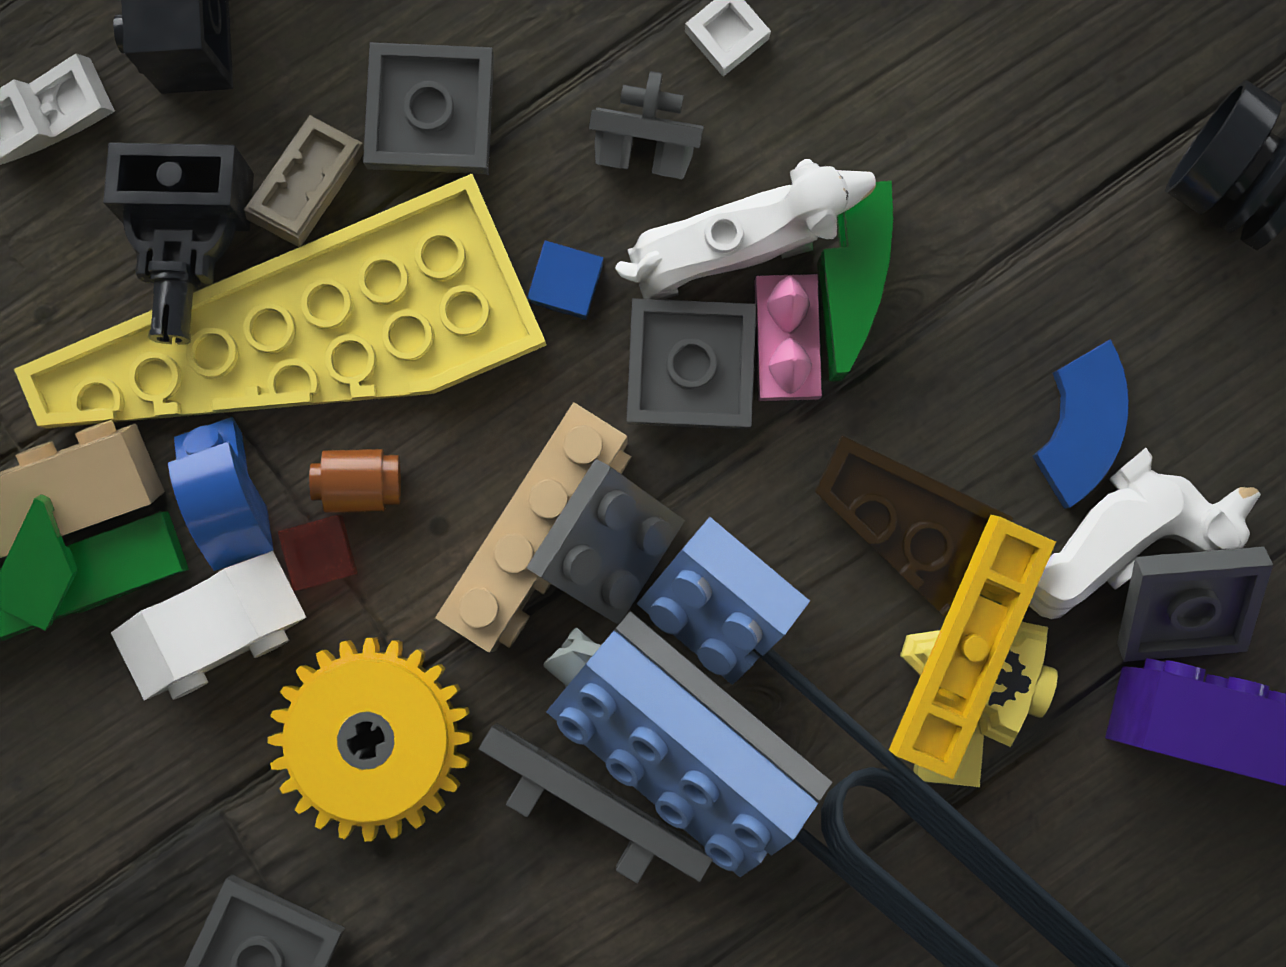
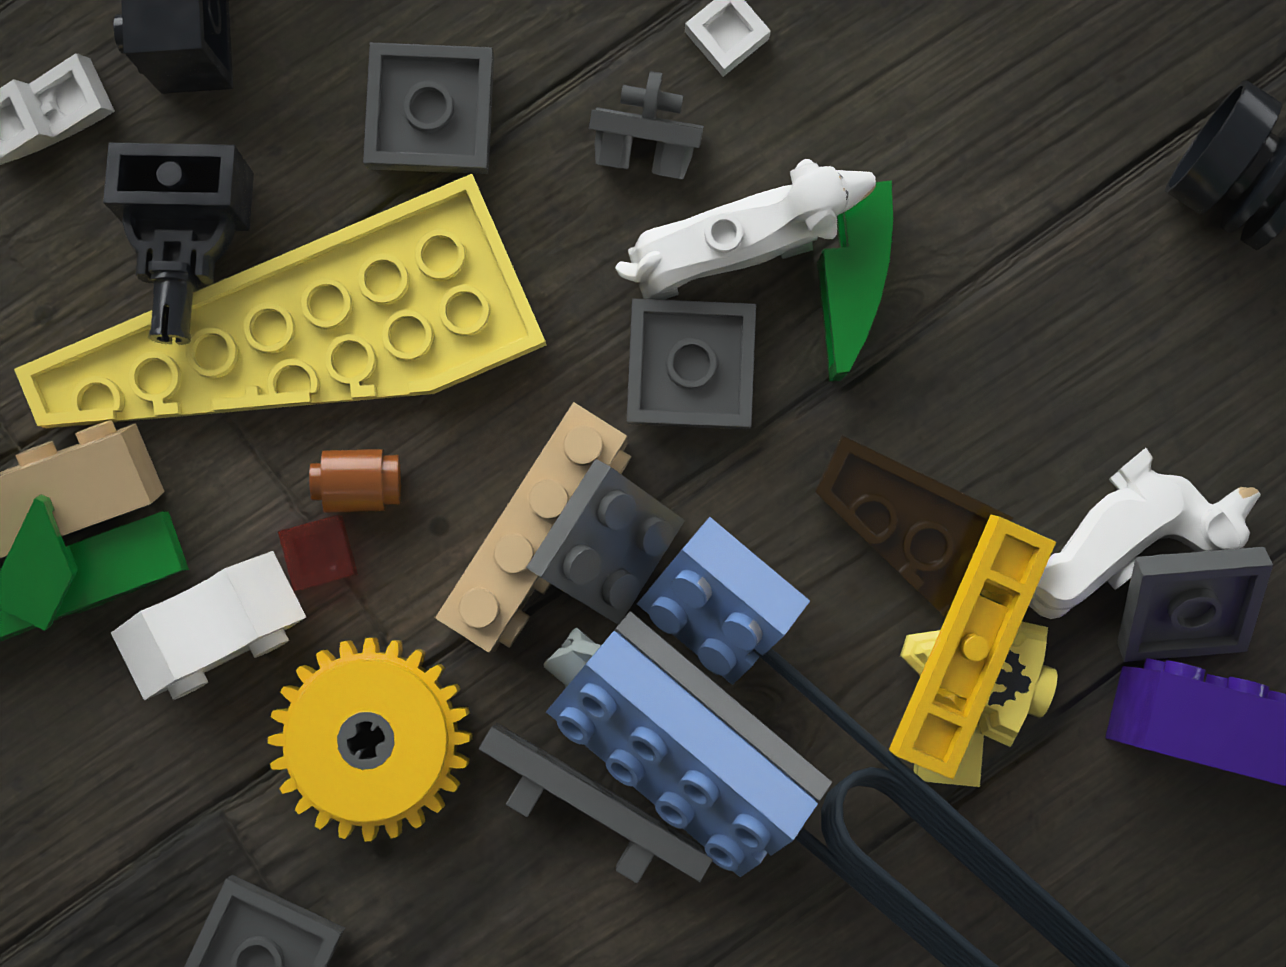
blue brick [168,417,274,571] -> none
dark tan plate [244,115,364,247] -> none
blue tile [527,240,604,320] -> none
bright pink tile [754,274,822,401] -> none
blue tile [1032,340,1129,509] -> none

